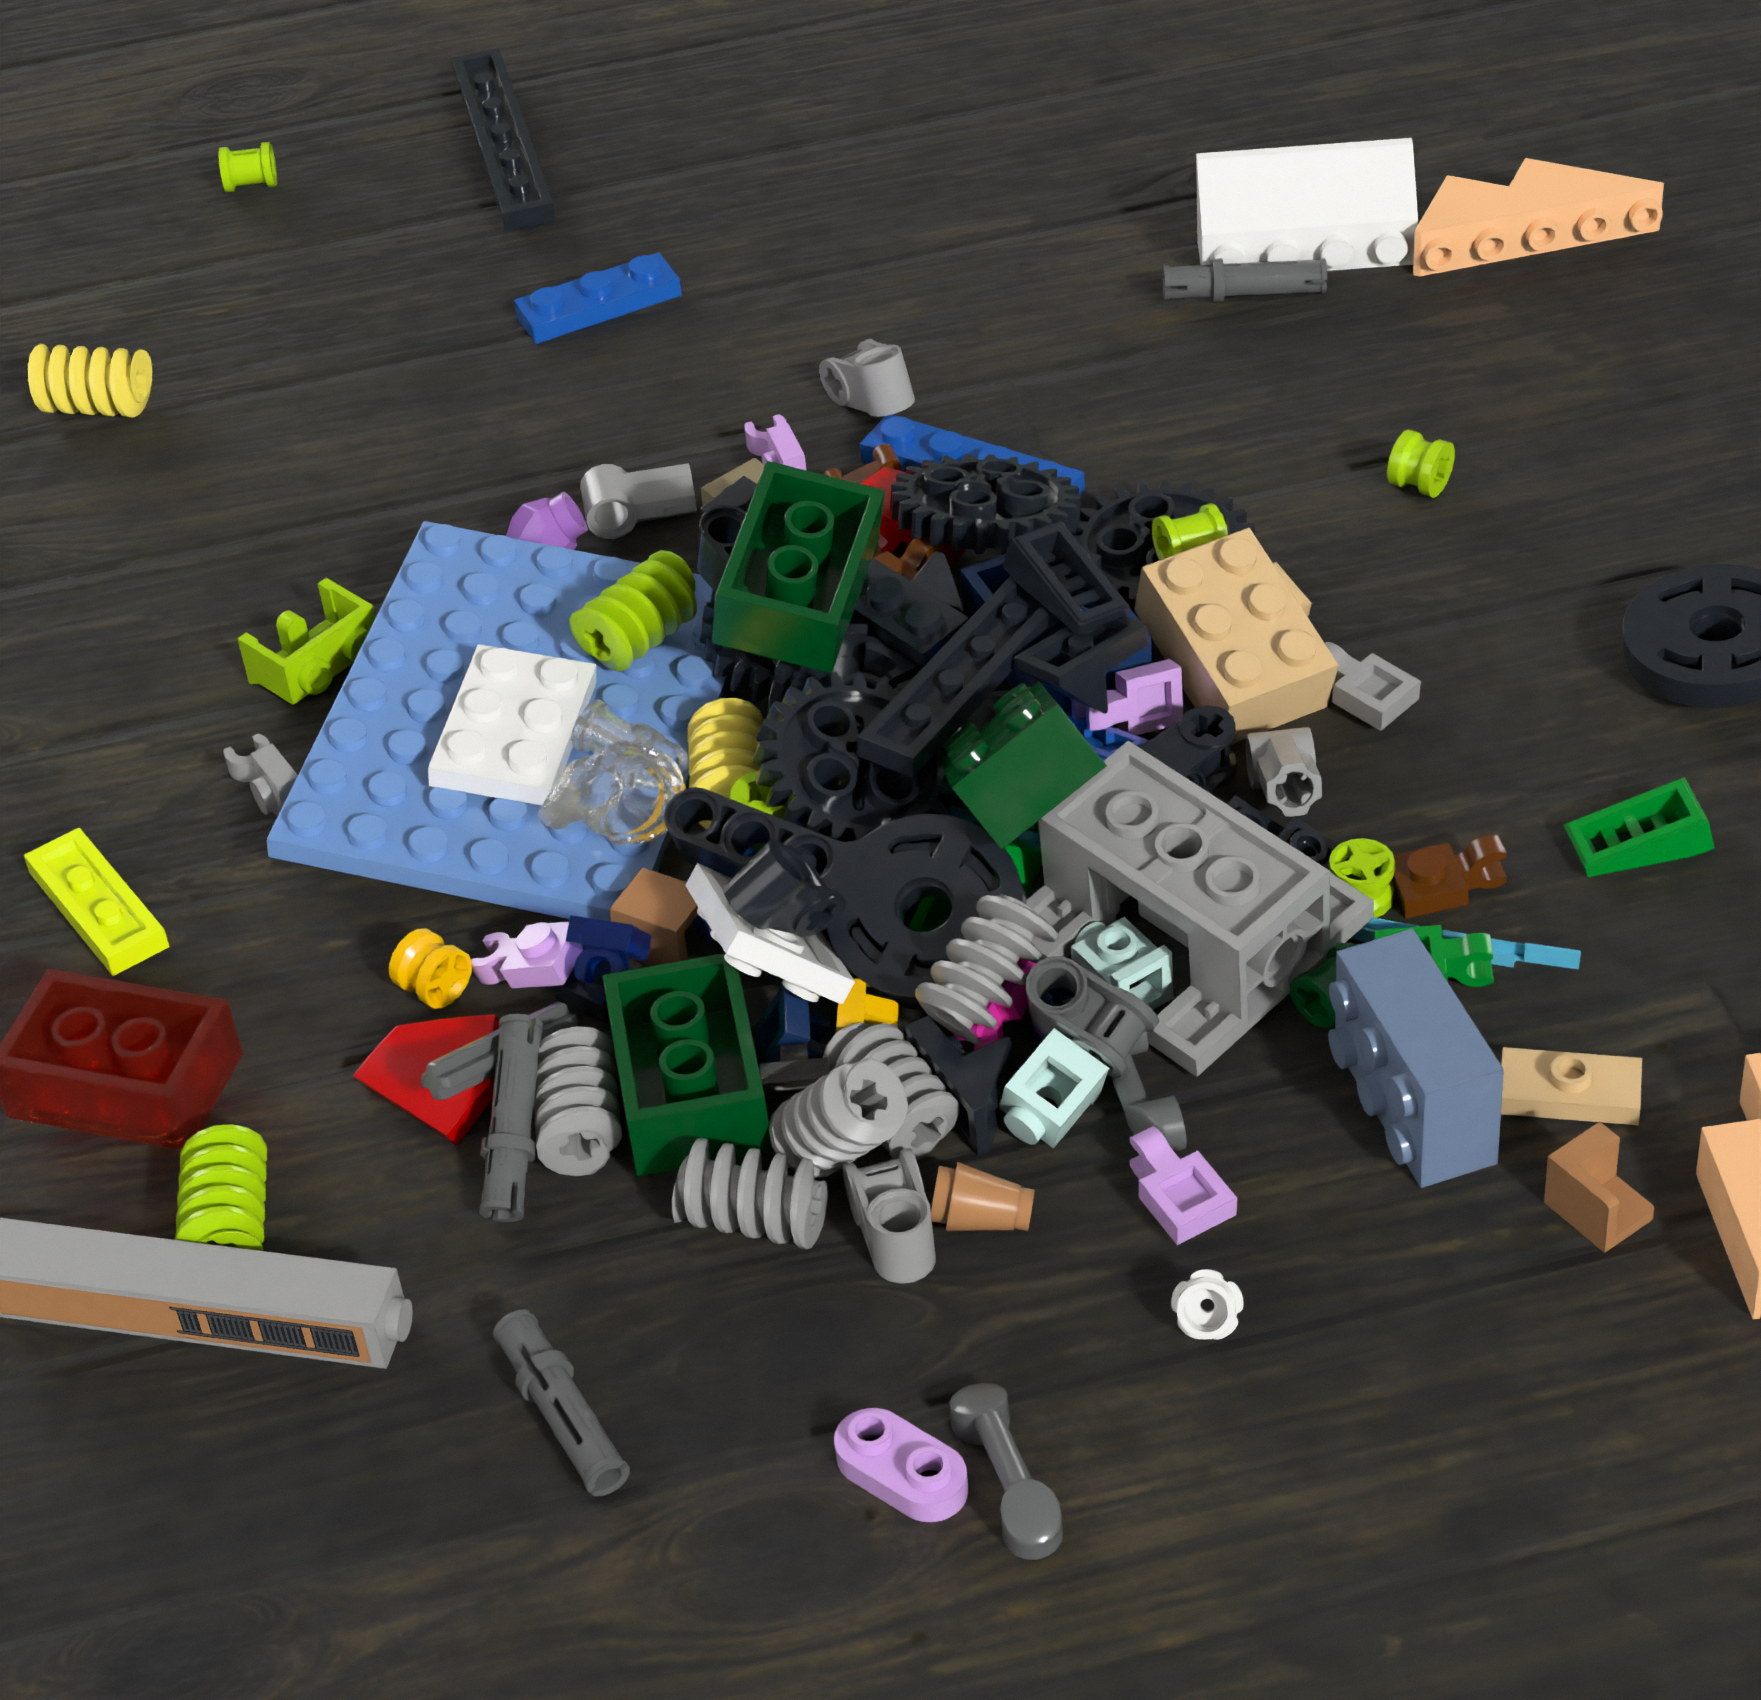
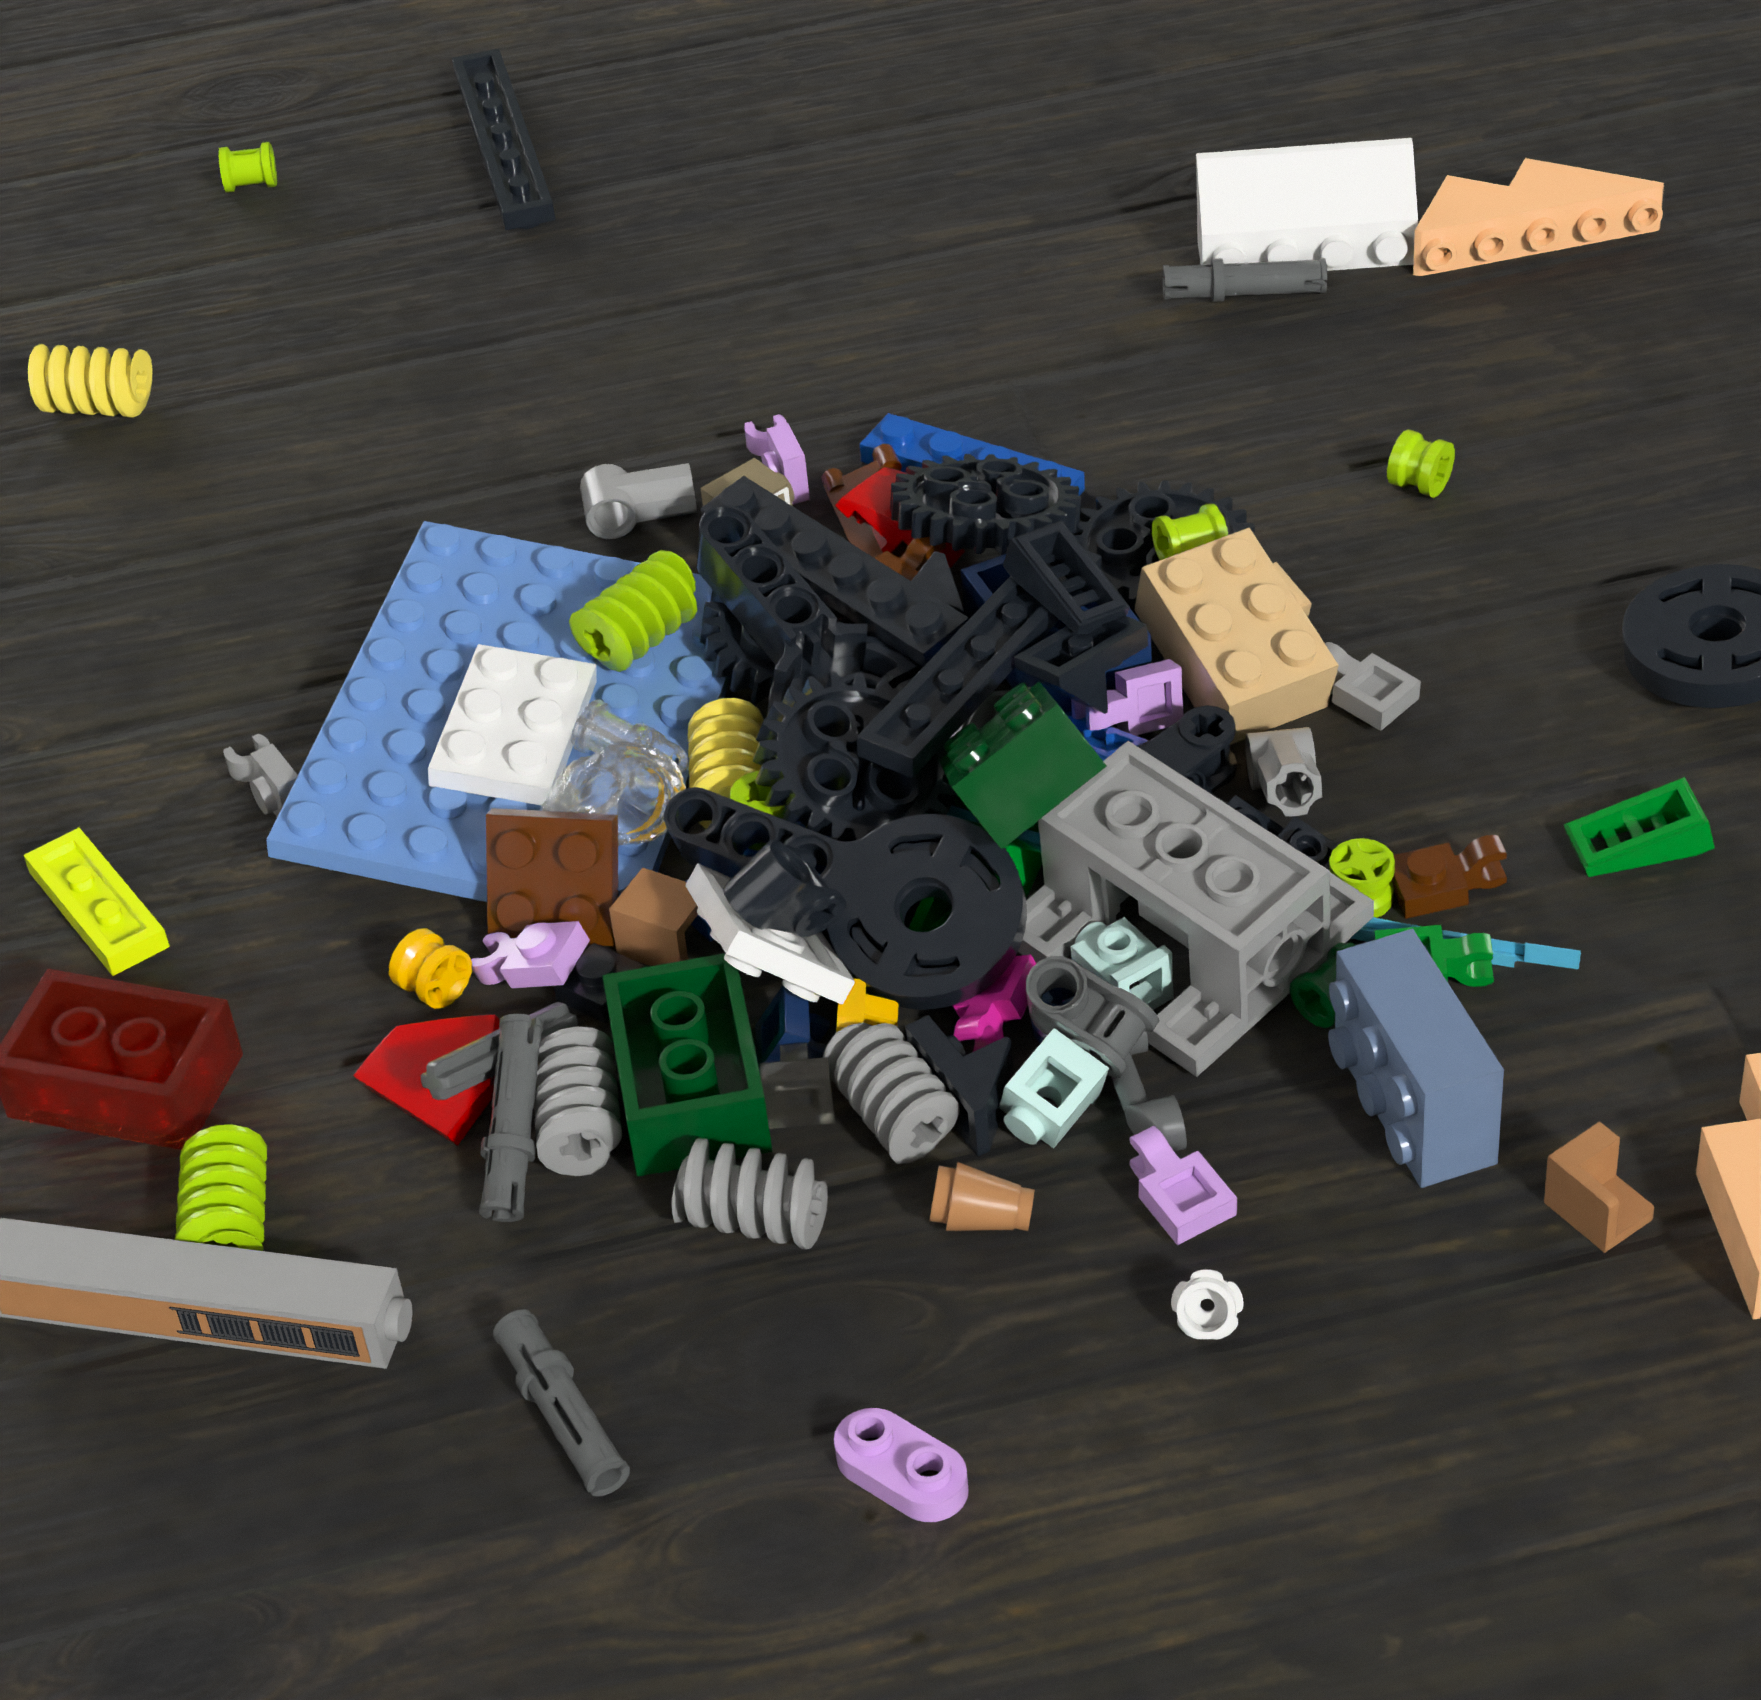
lime window [237,578,376,705] -> none
medium lavender rock [506,492,588,550] -> none
blue plate [514,252,682,344] -> none
clear blue tile [565,915,652,984] -> none
dark green brick [712,460,885,673] -> none
light grey piece [769,1058,908,1178] -> none
light grey piece [819,339,915,417] -> none
light grey piece [842,1148,936,1284] -> none
light grey piece [915,894,1059,1045] -> none
dark grey bar [949,1383,1063,1560] -> none
tan plate [1501,1047,1642,1125] -> none
none -> reddish brown plate [486,808,619,946]

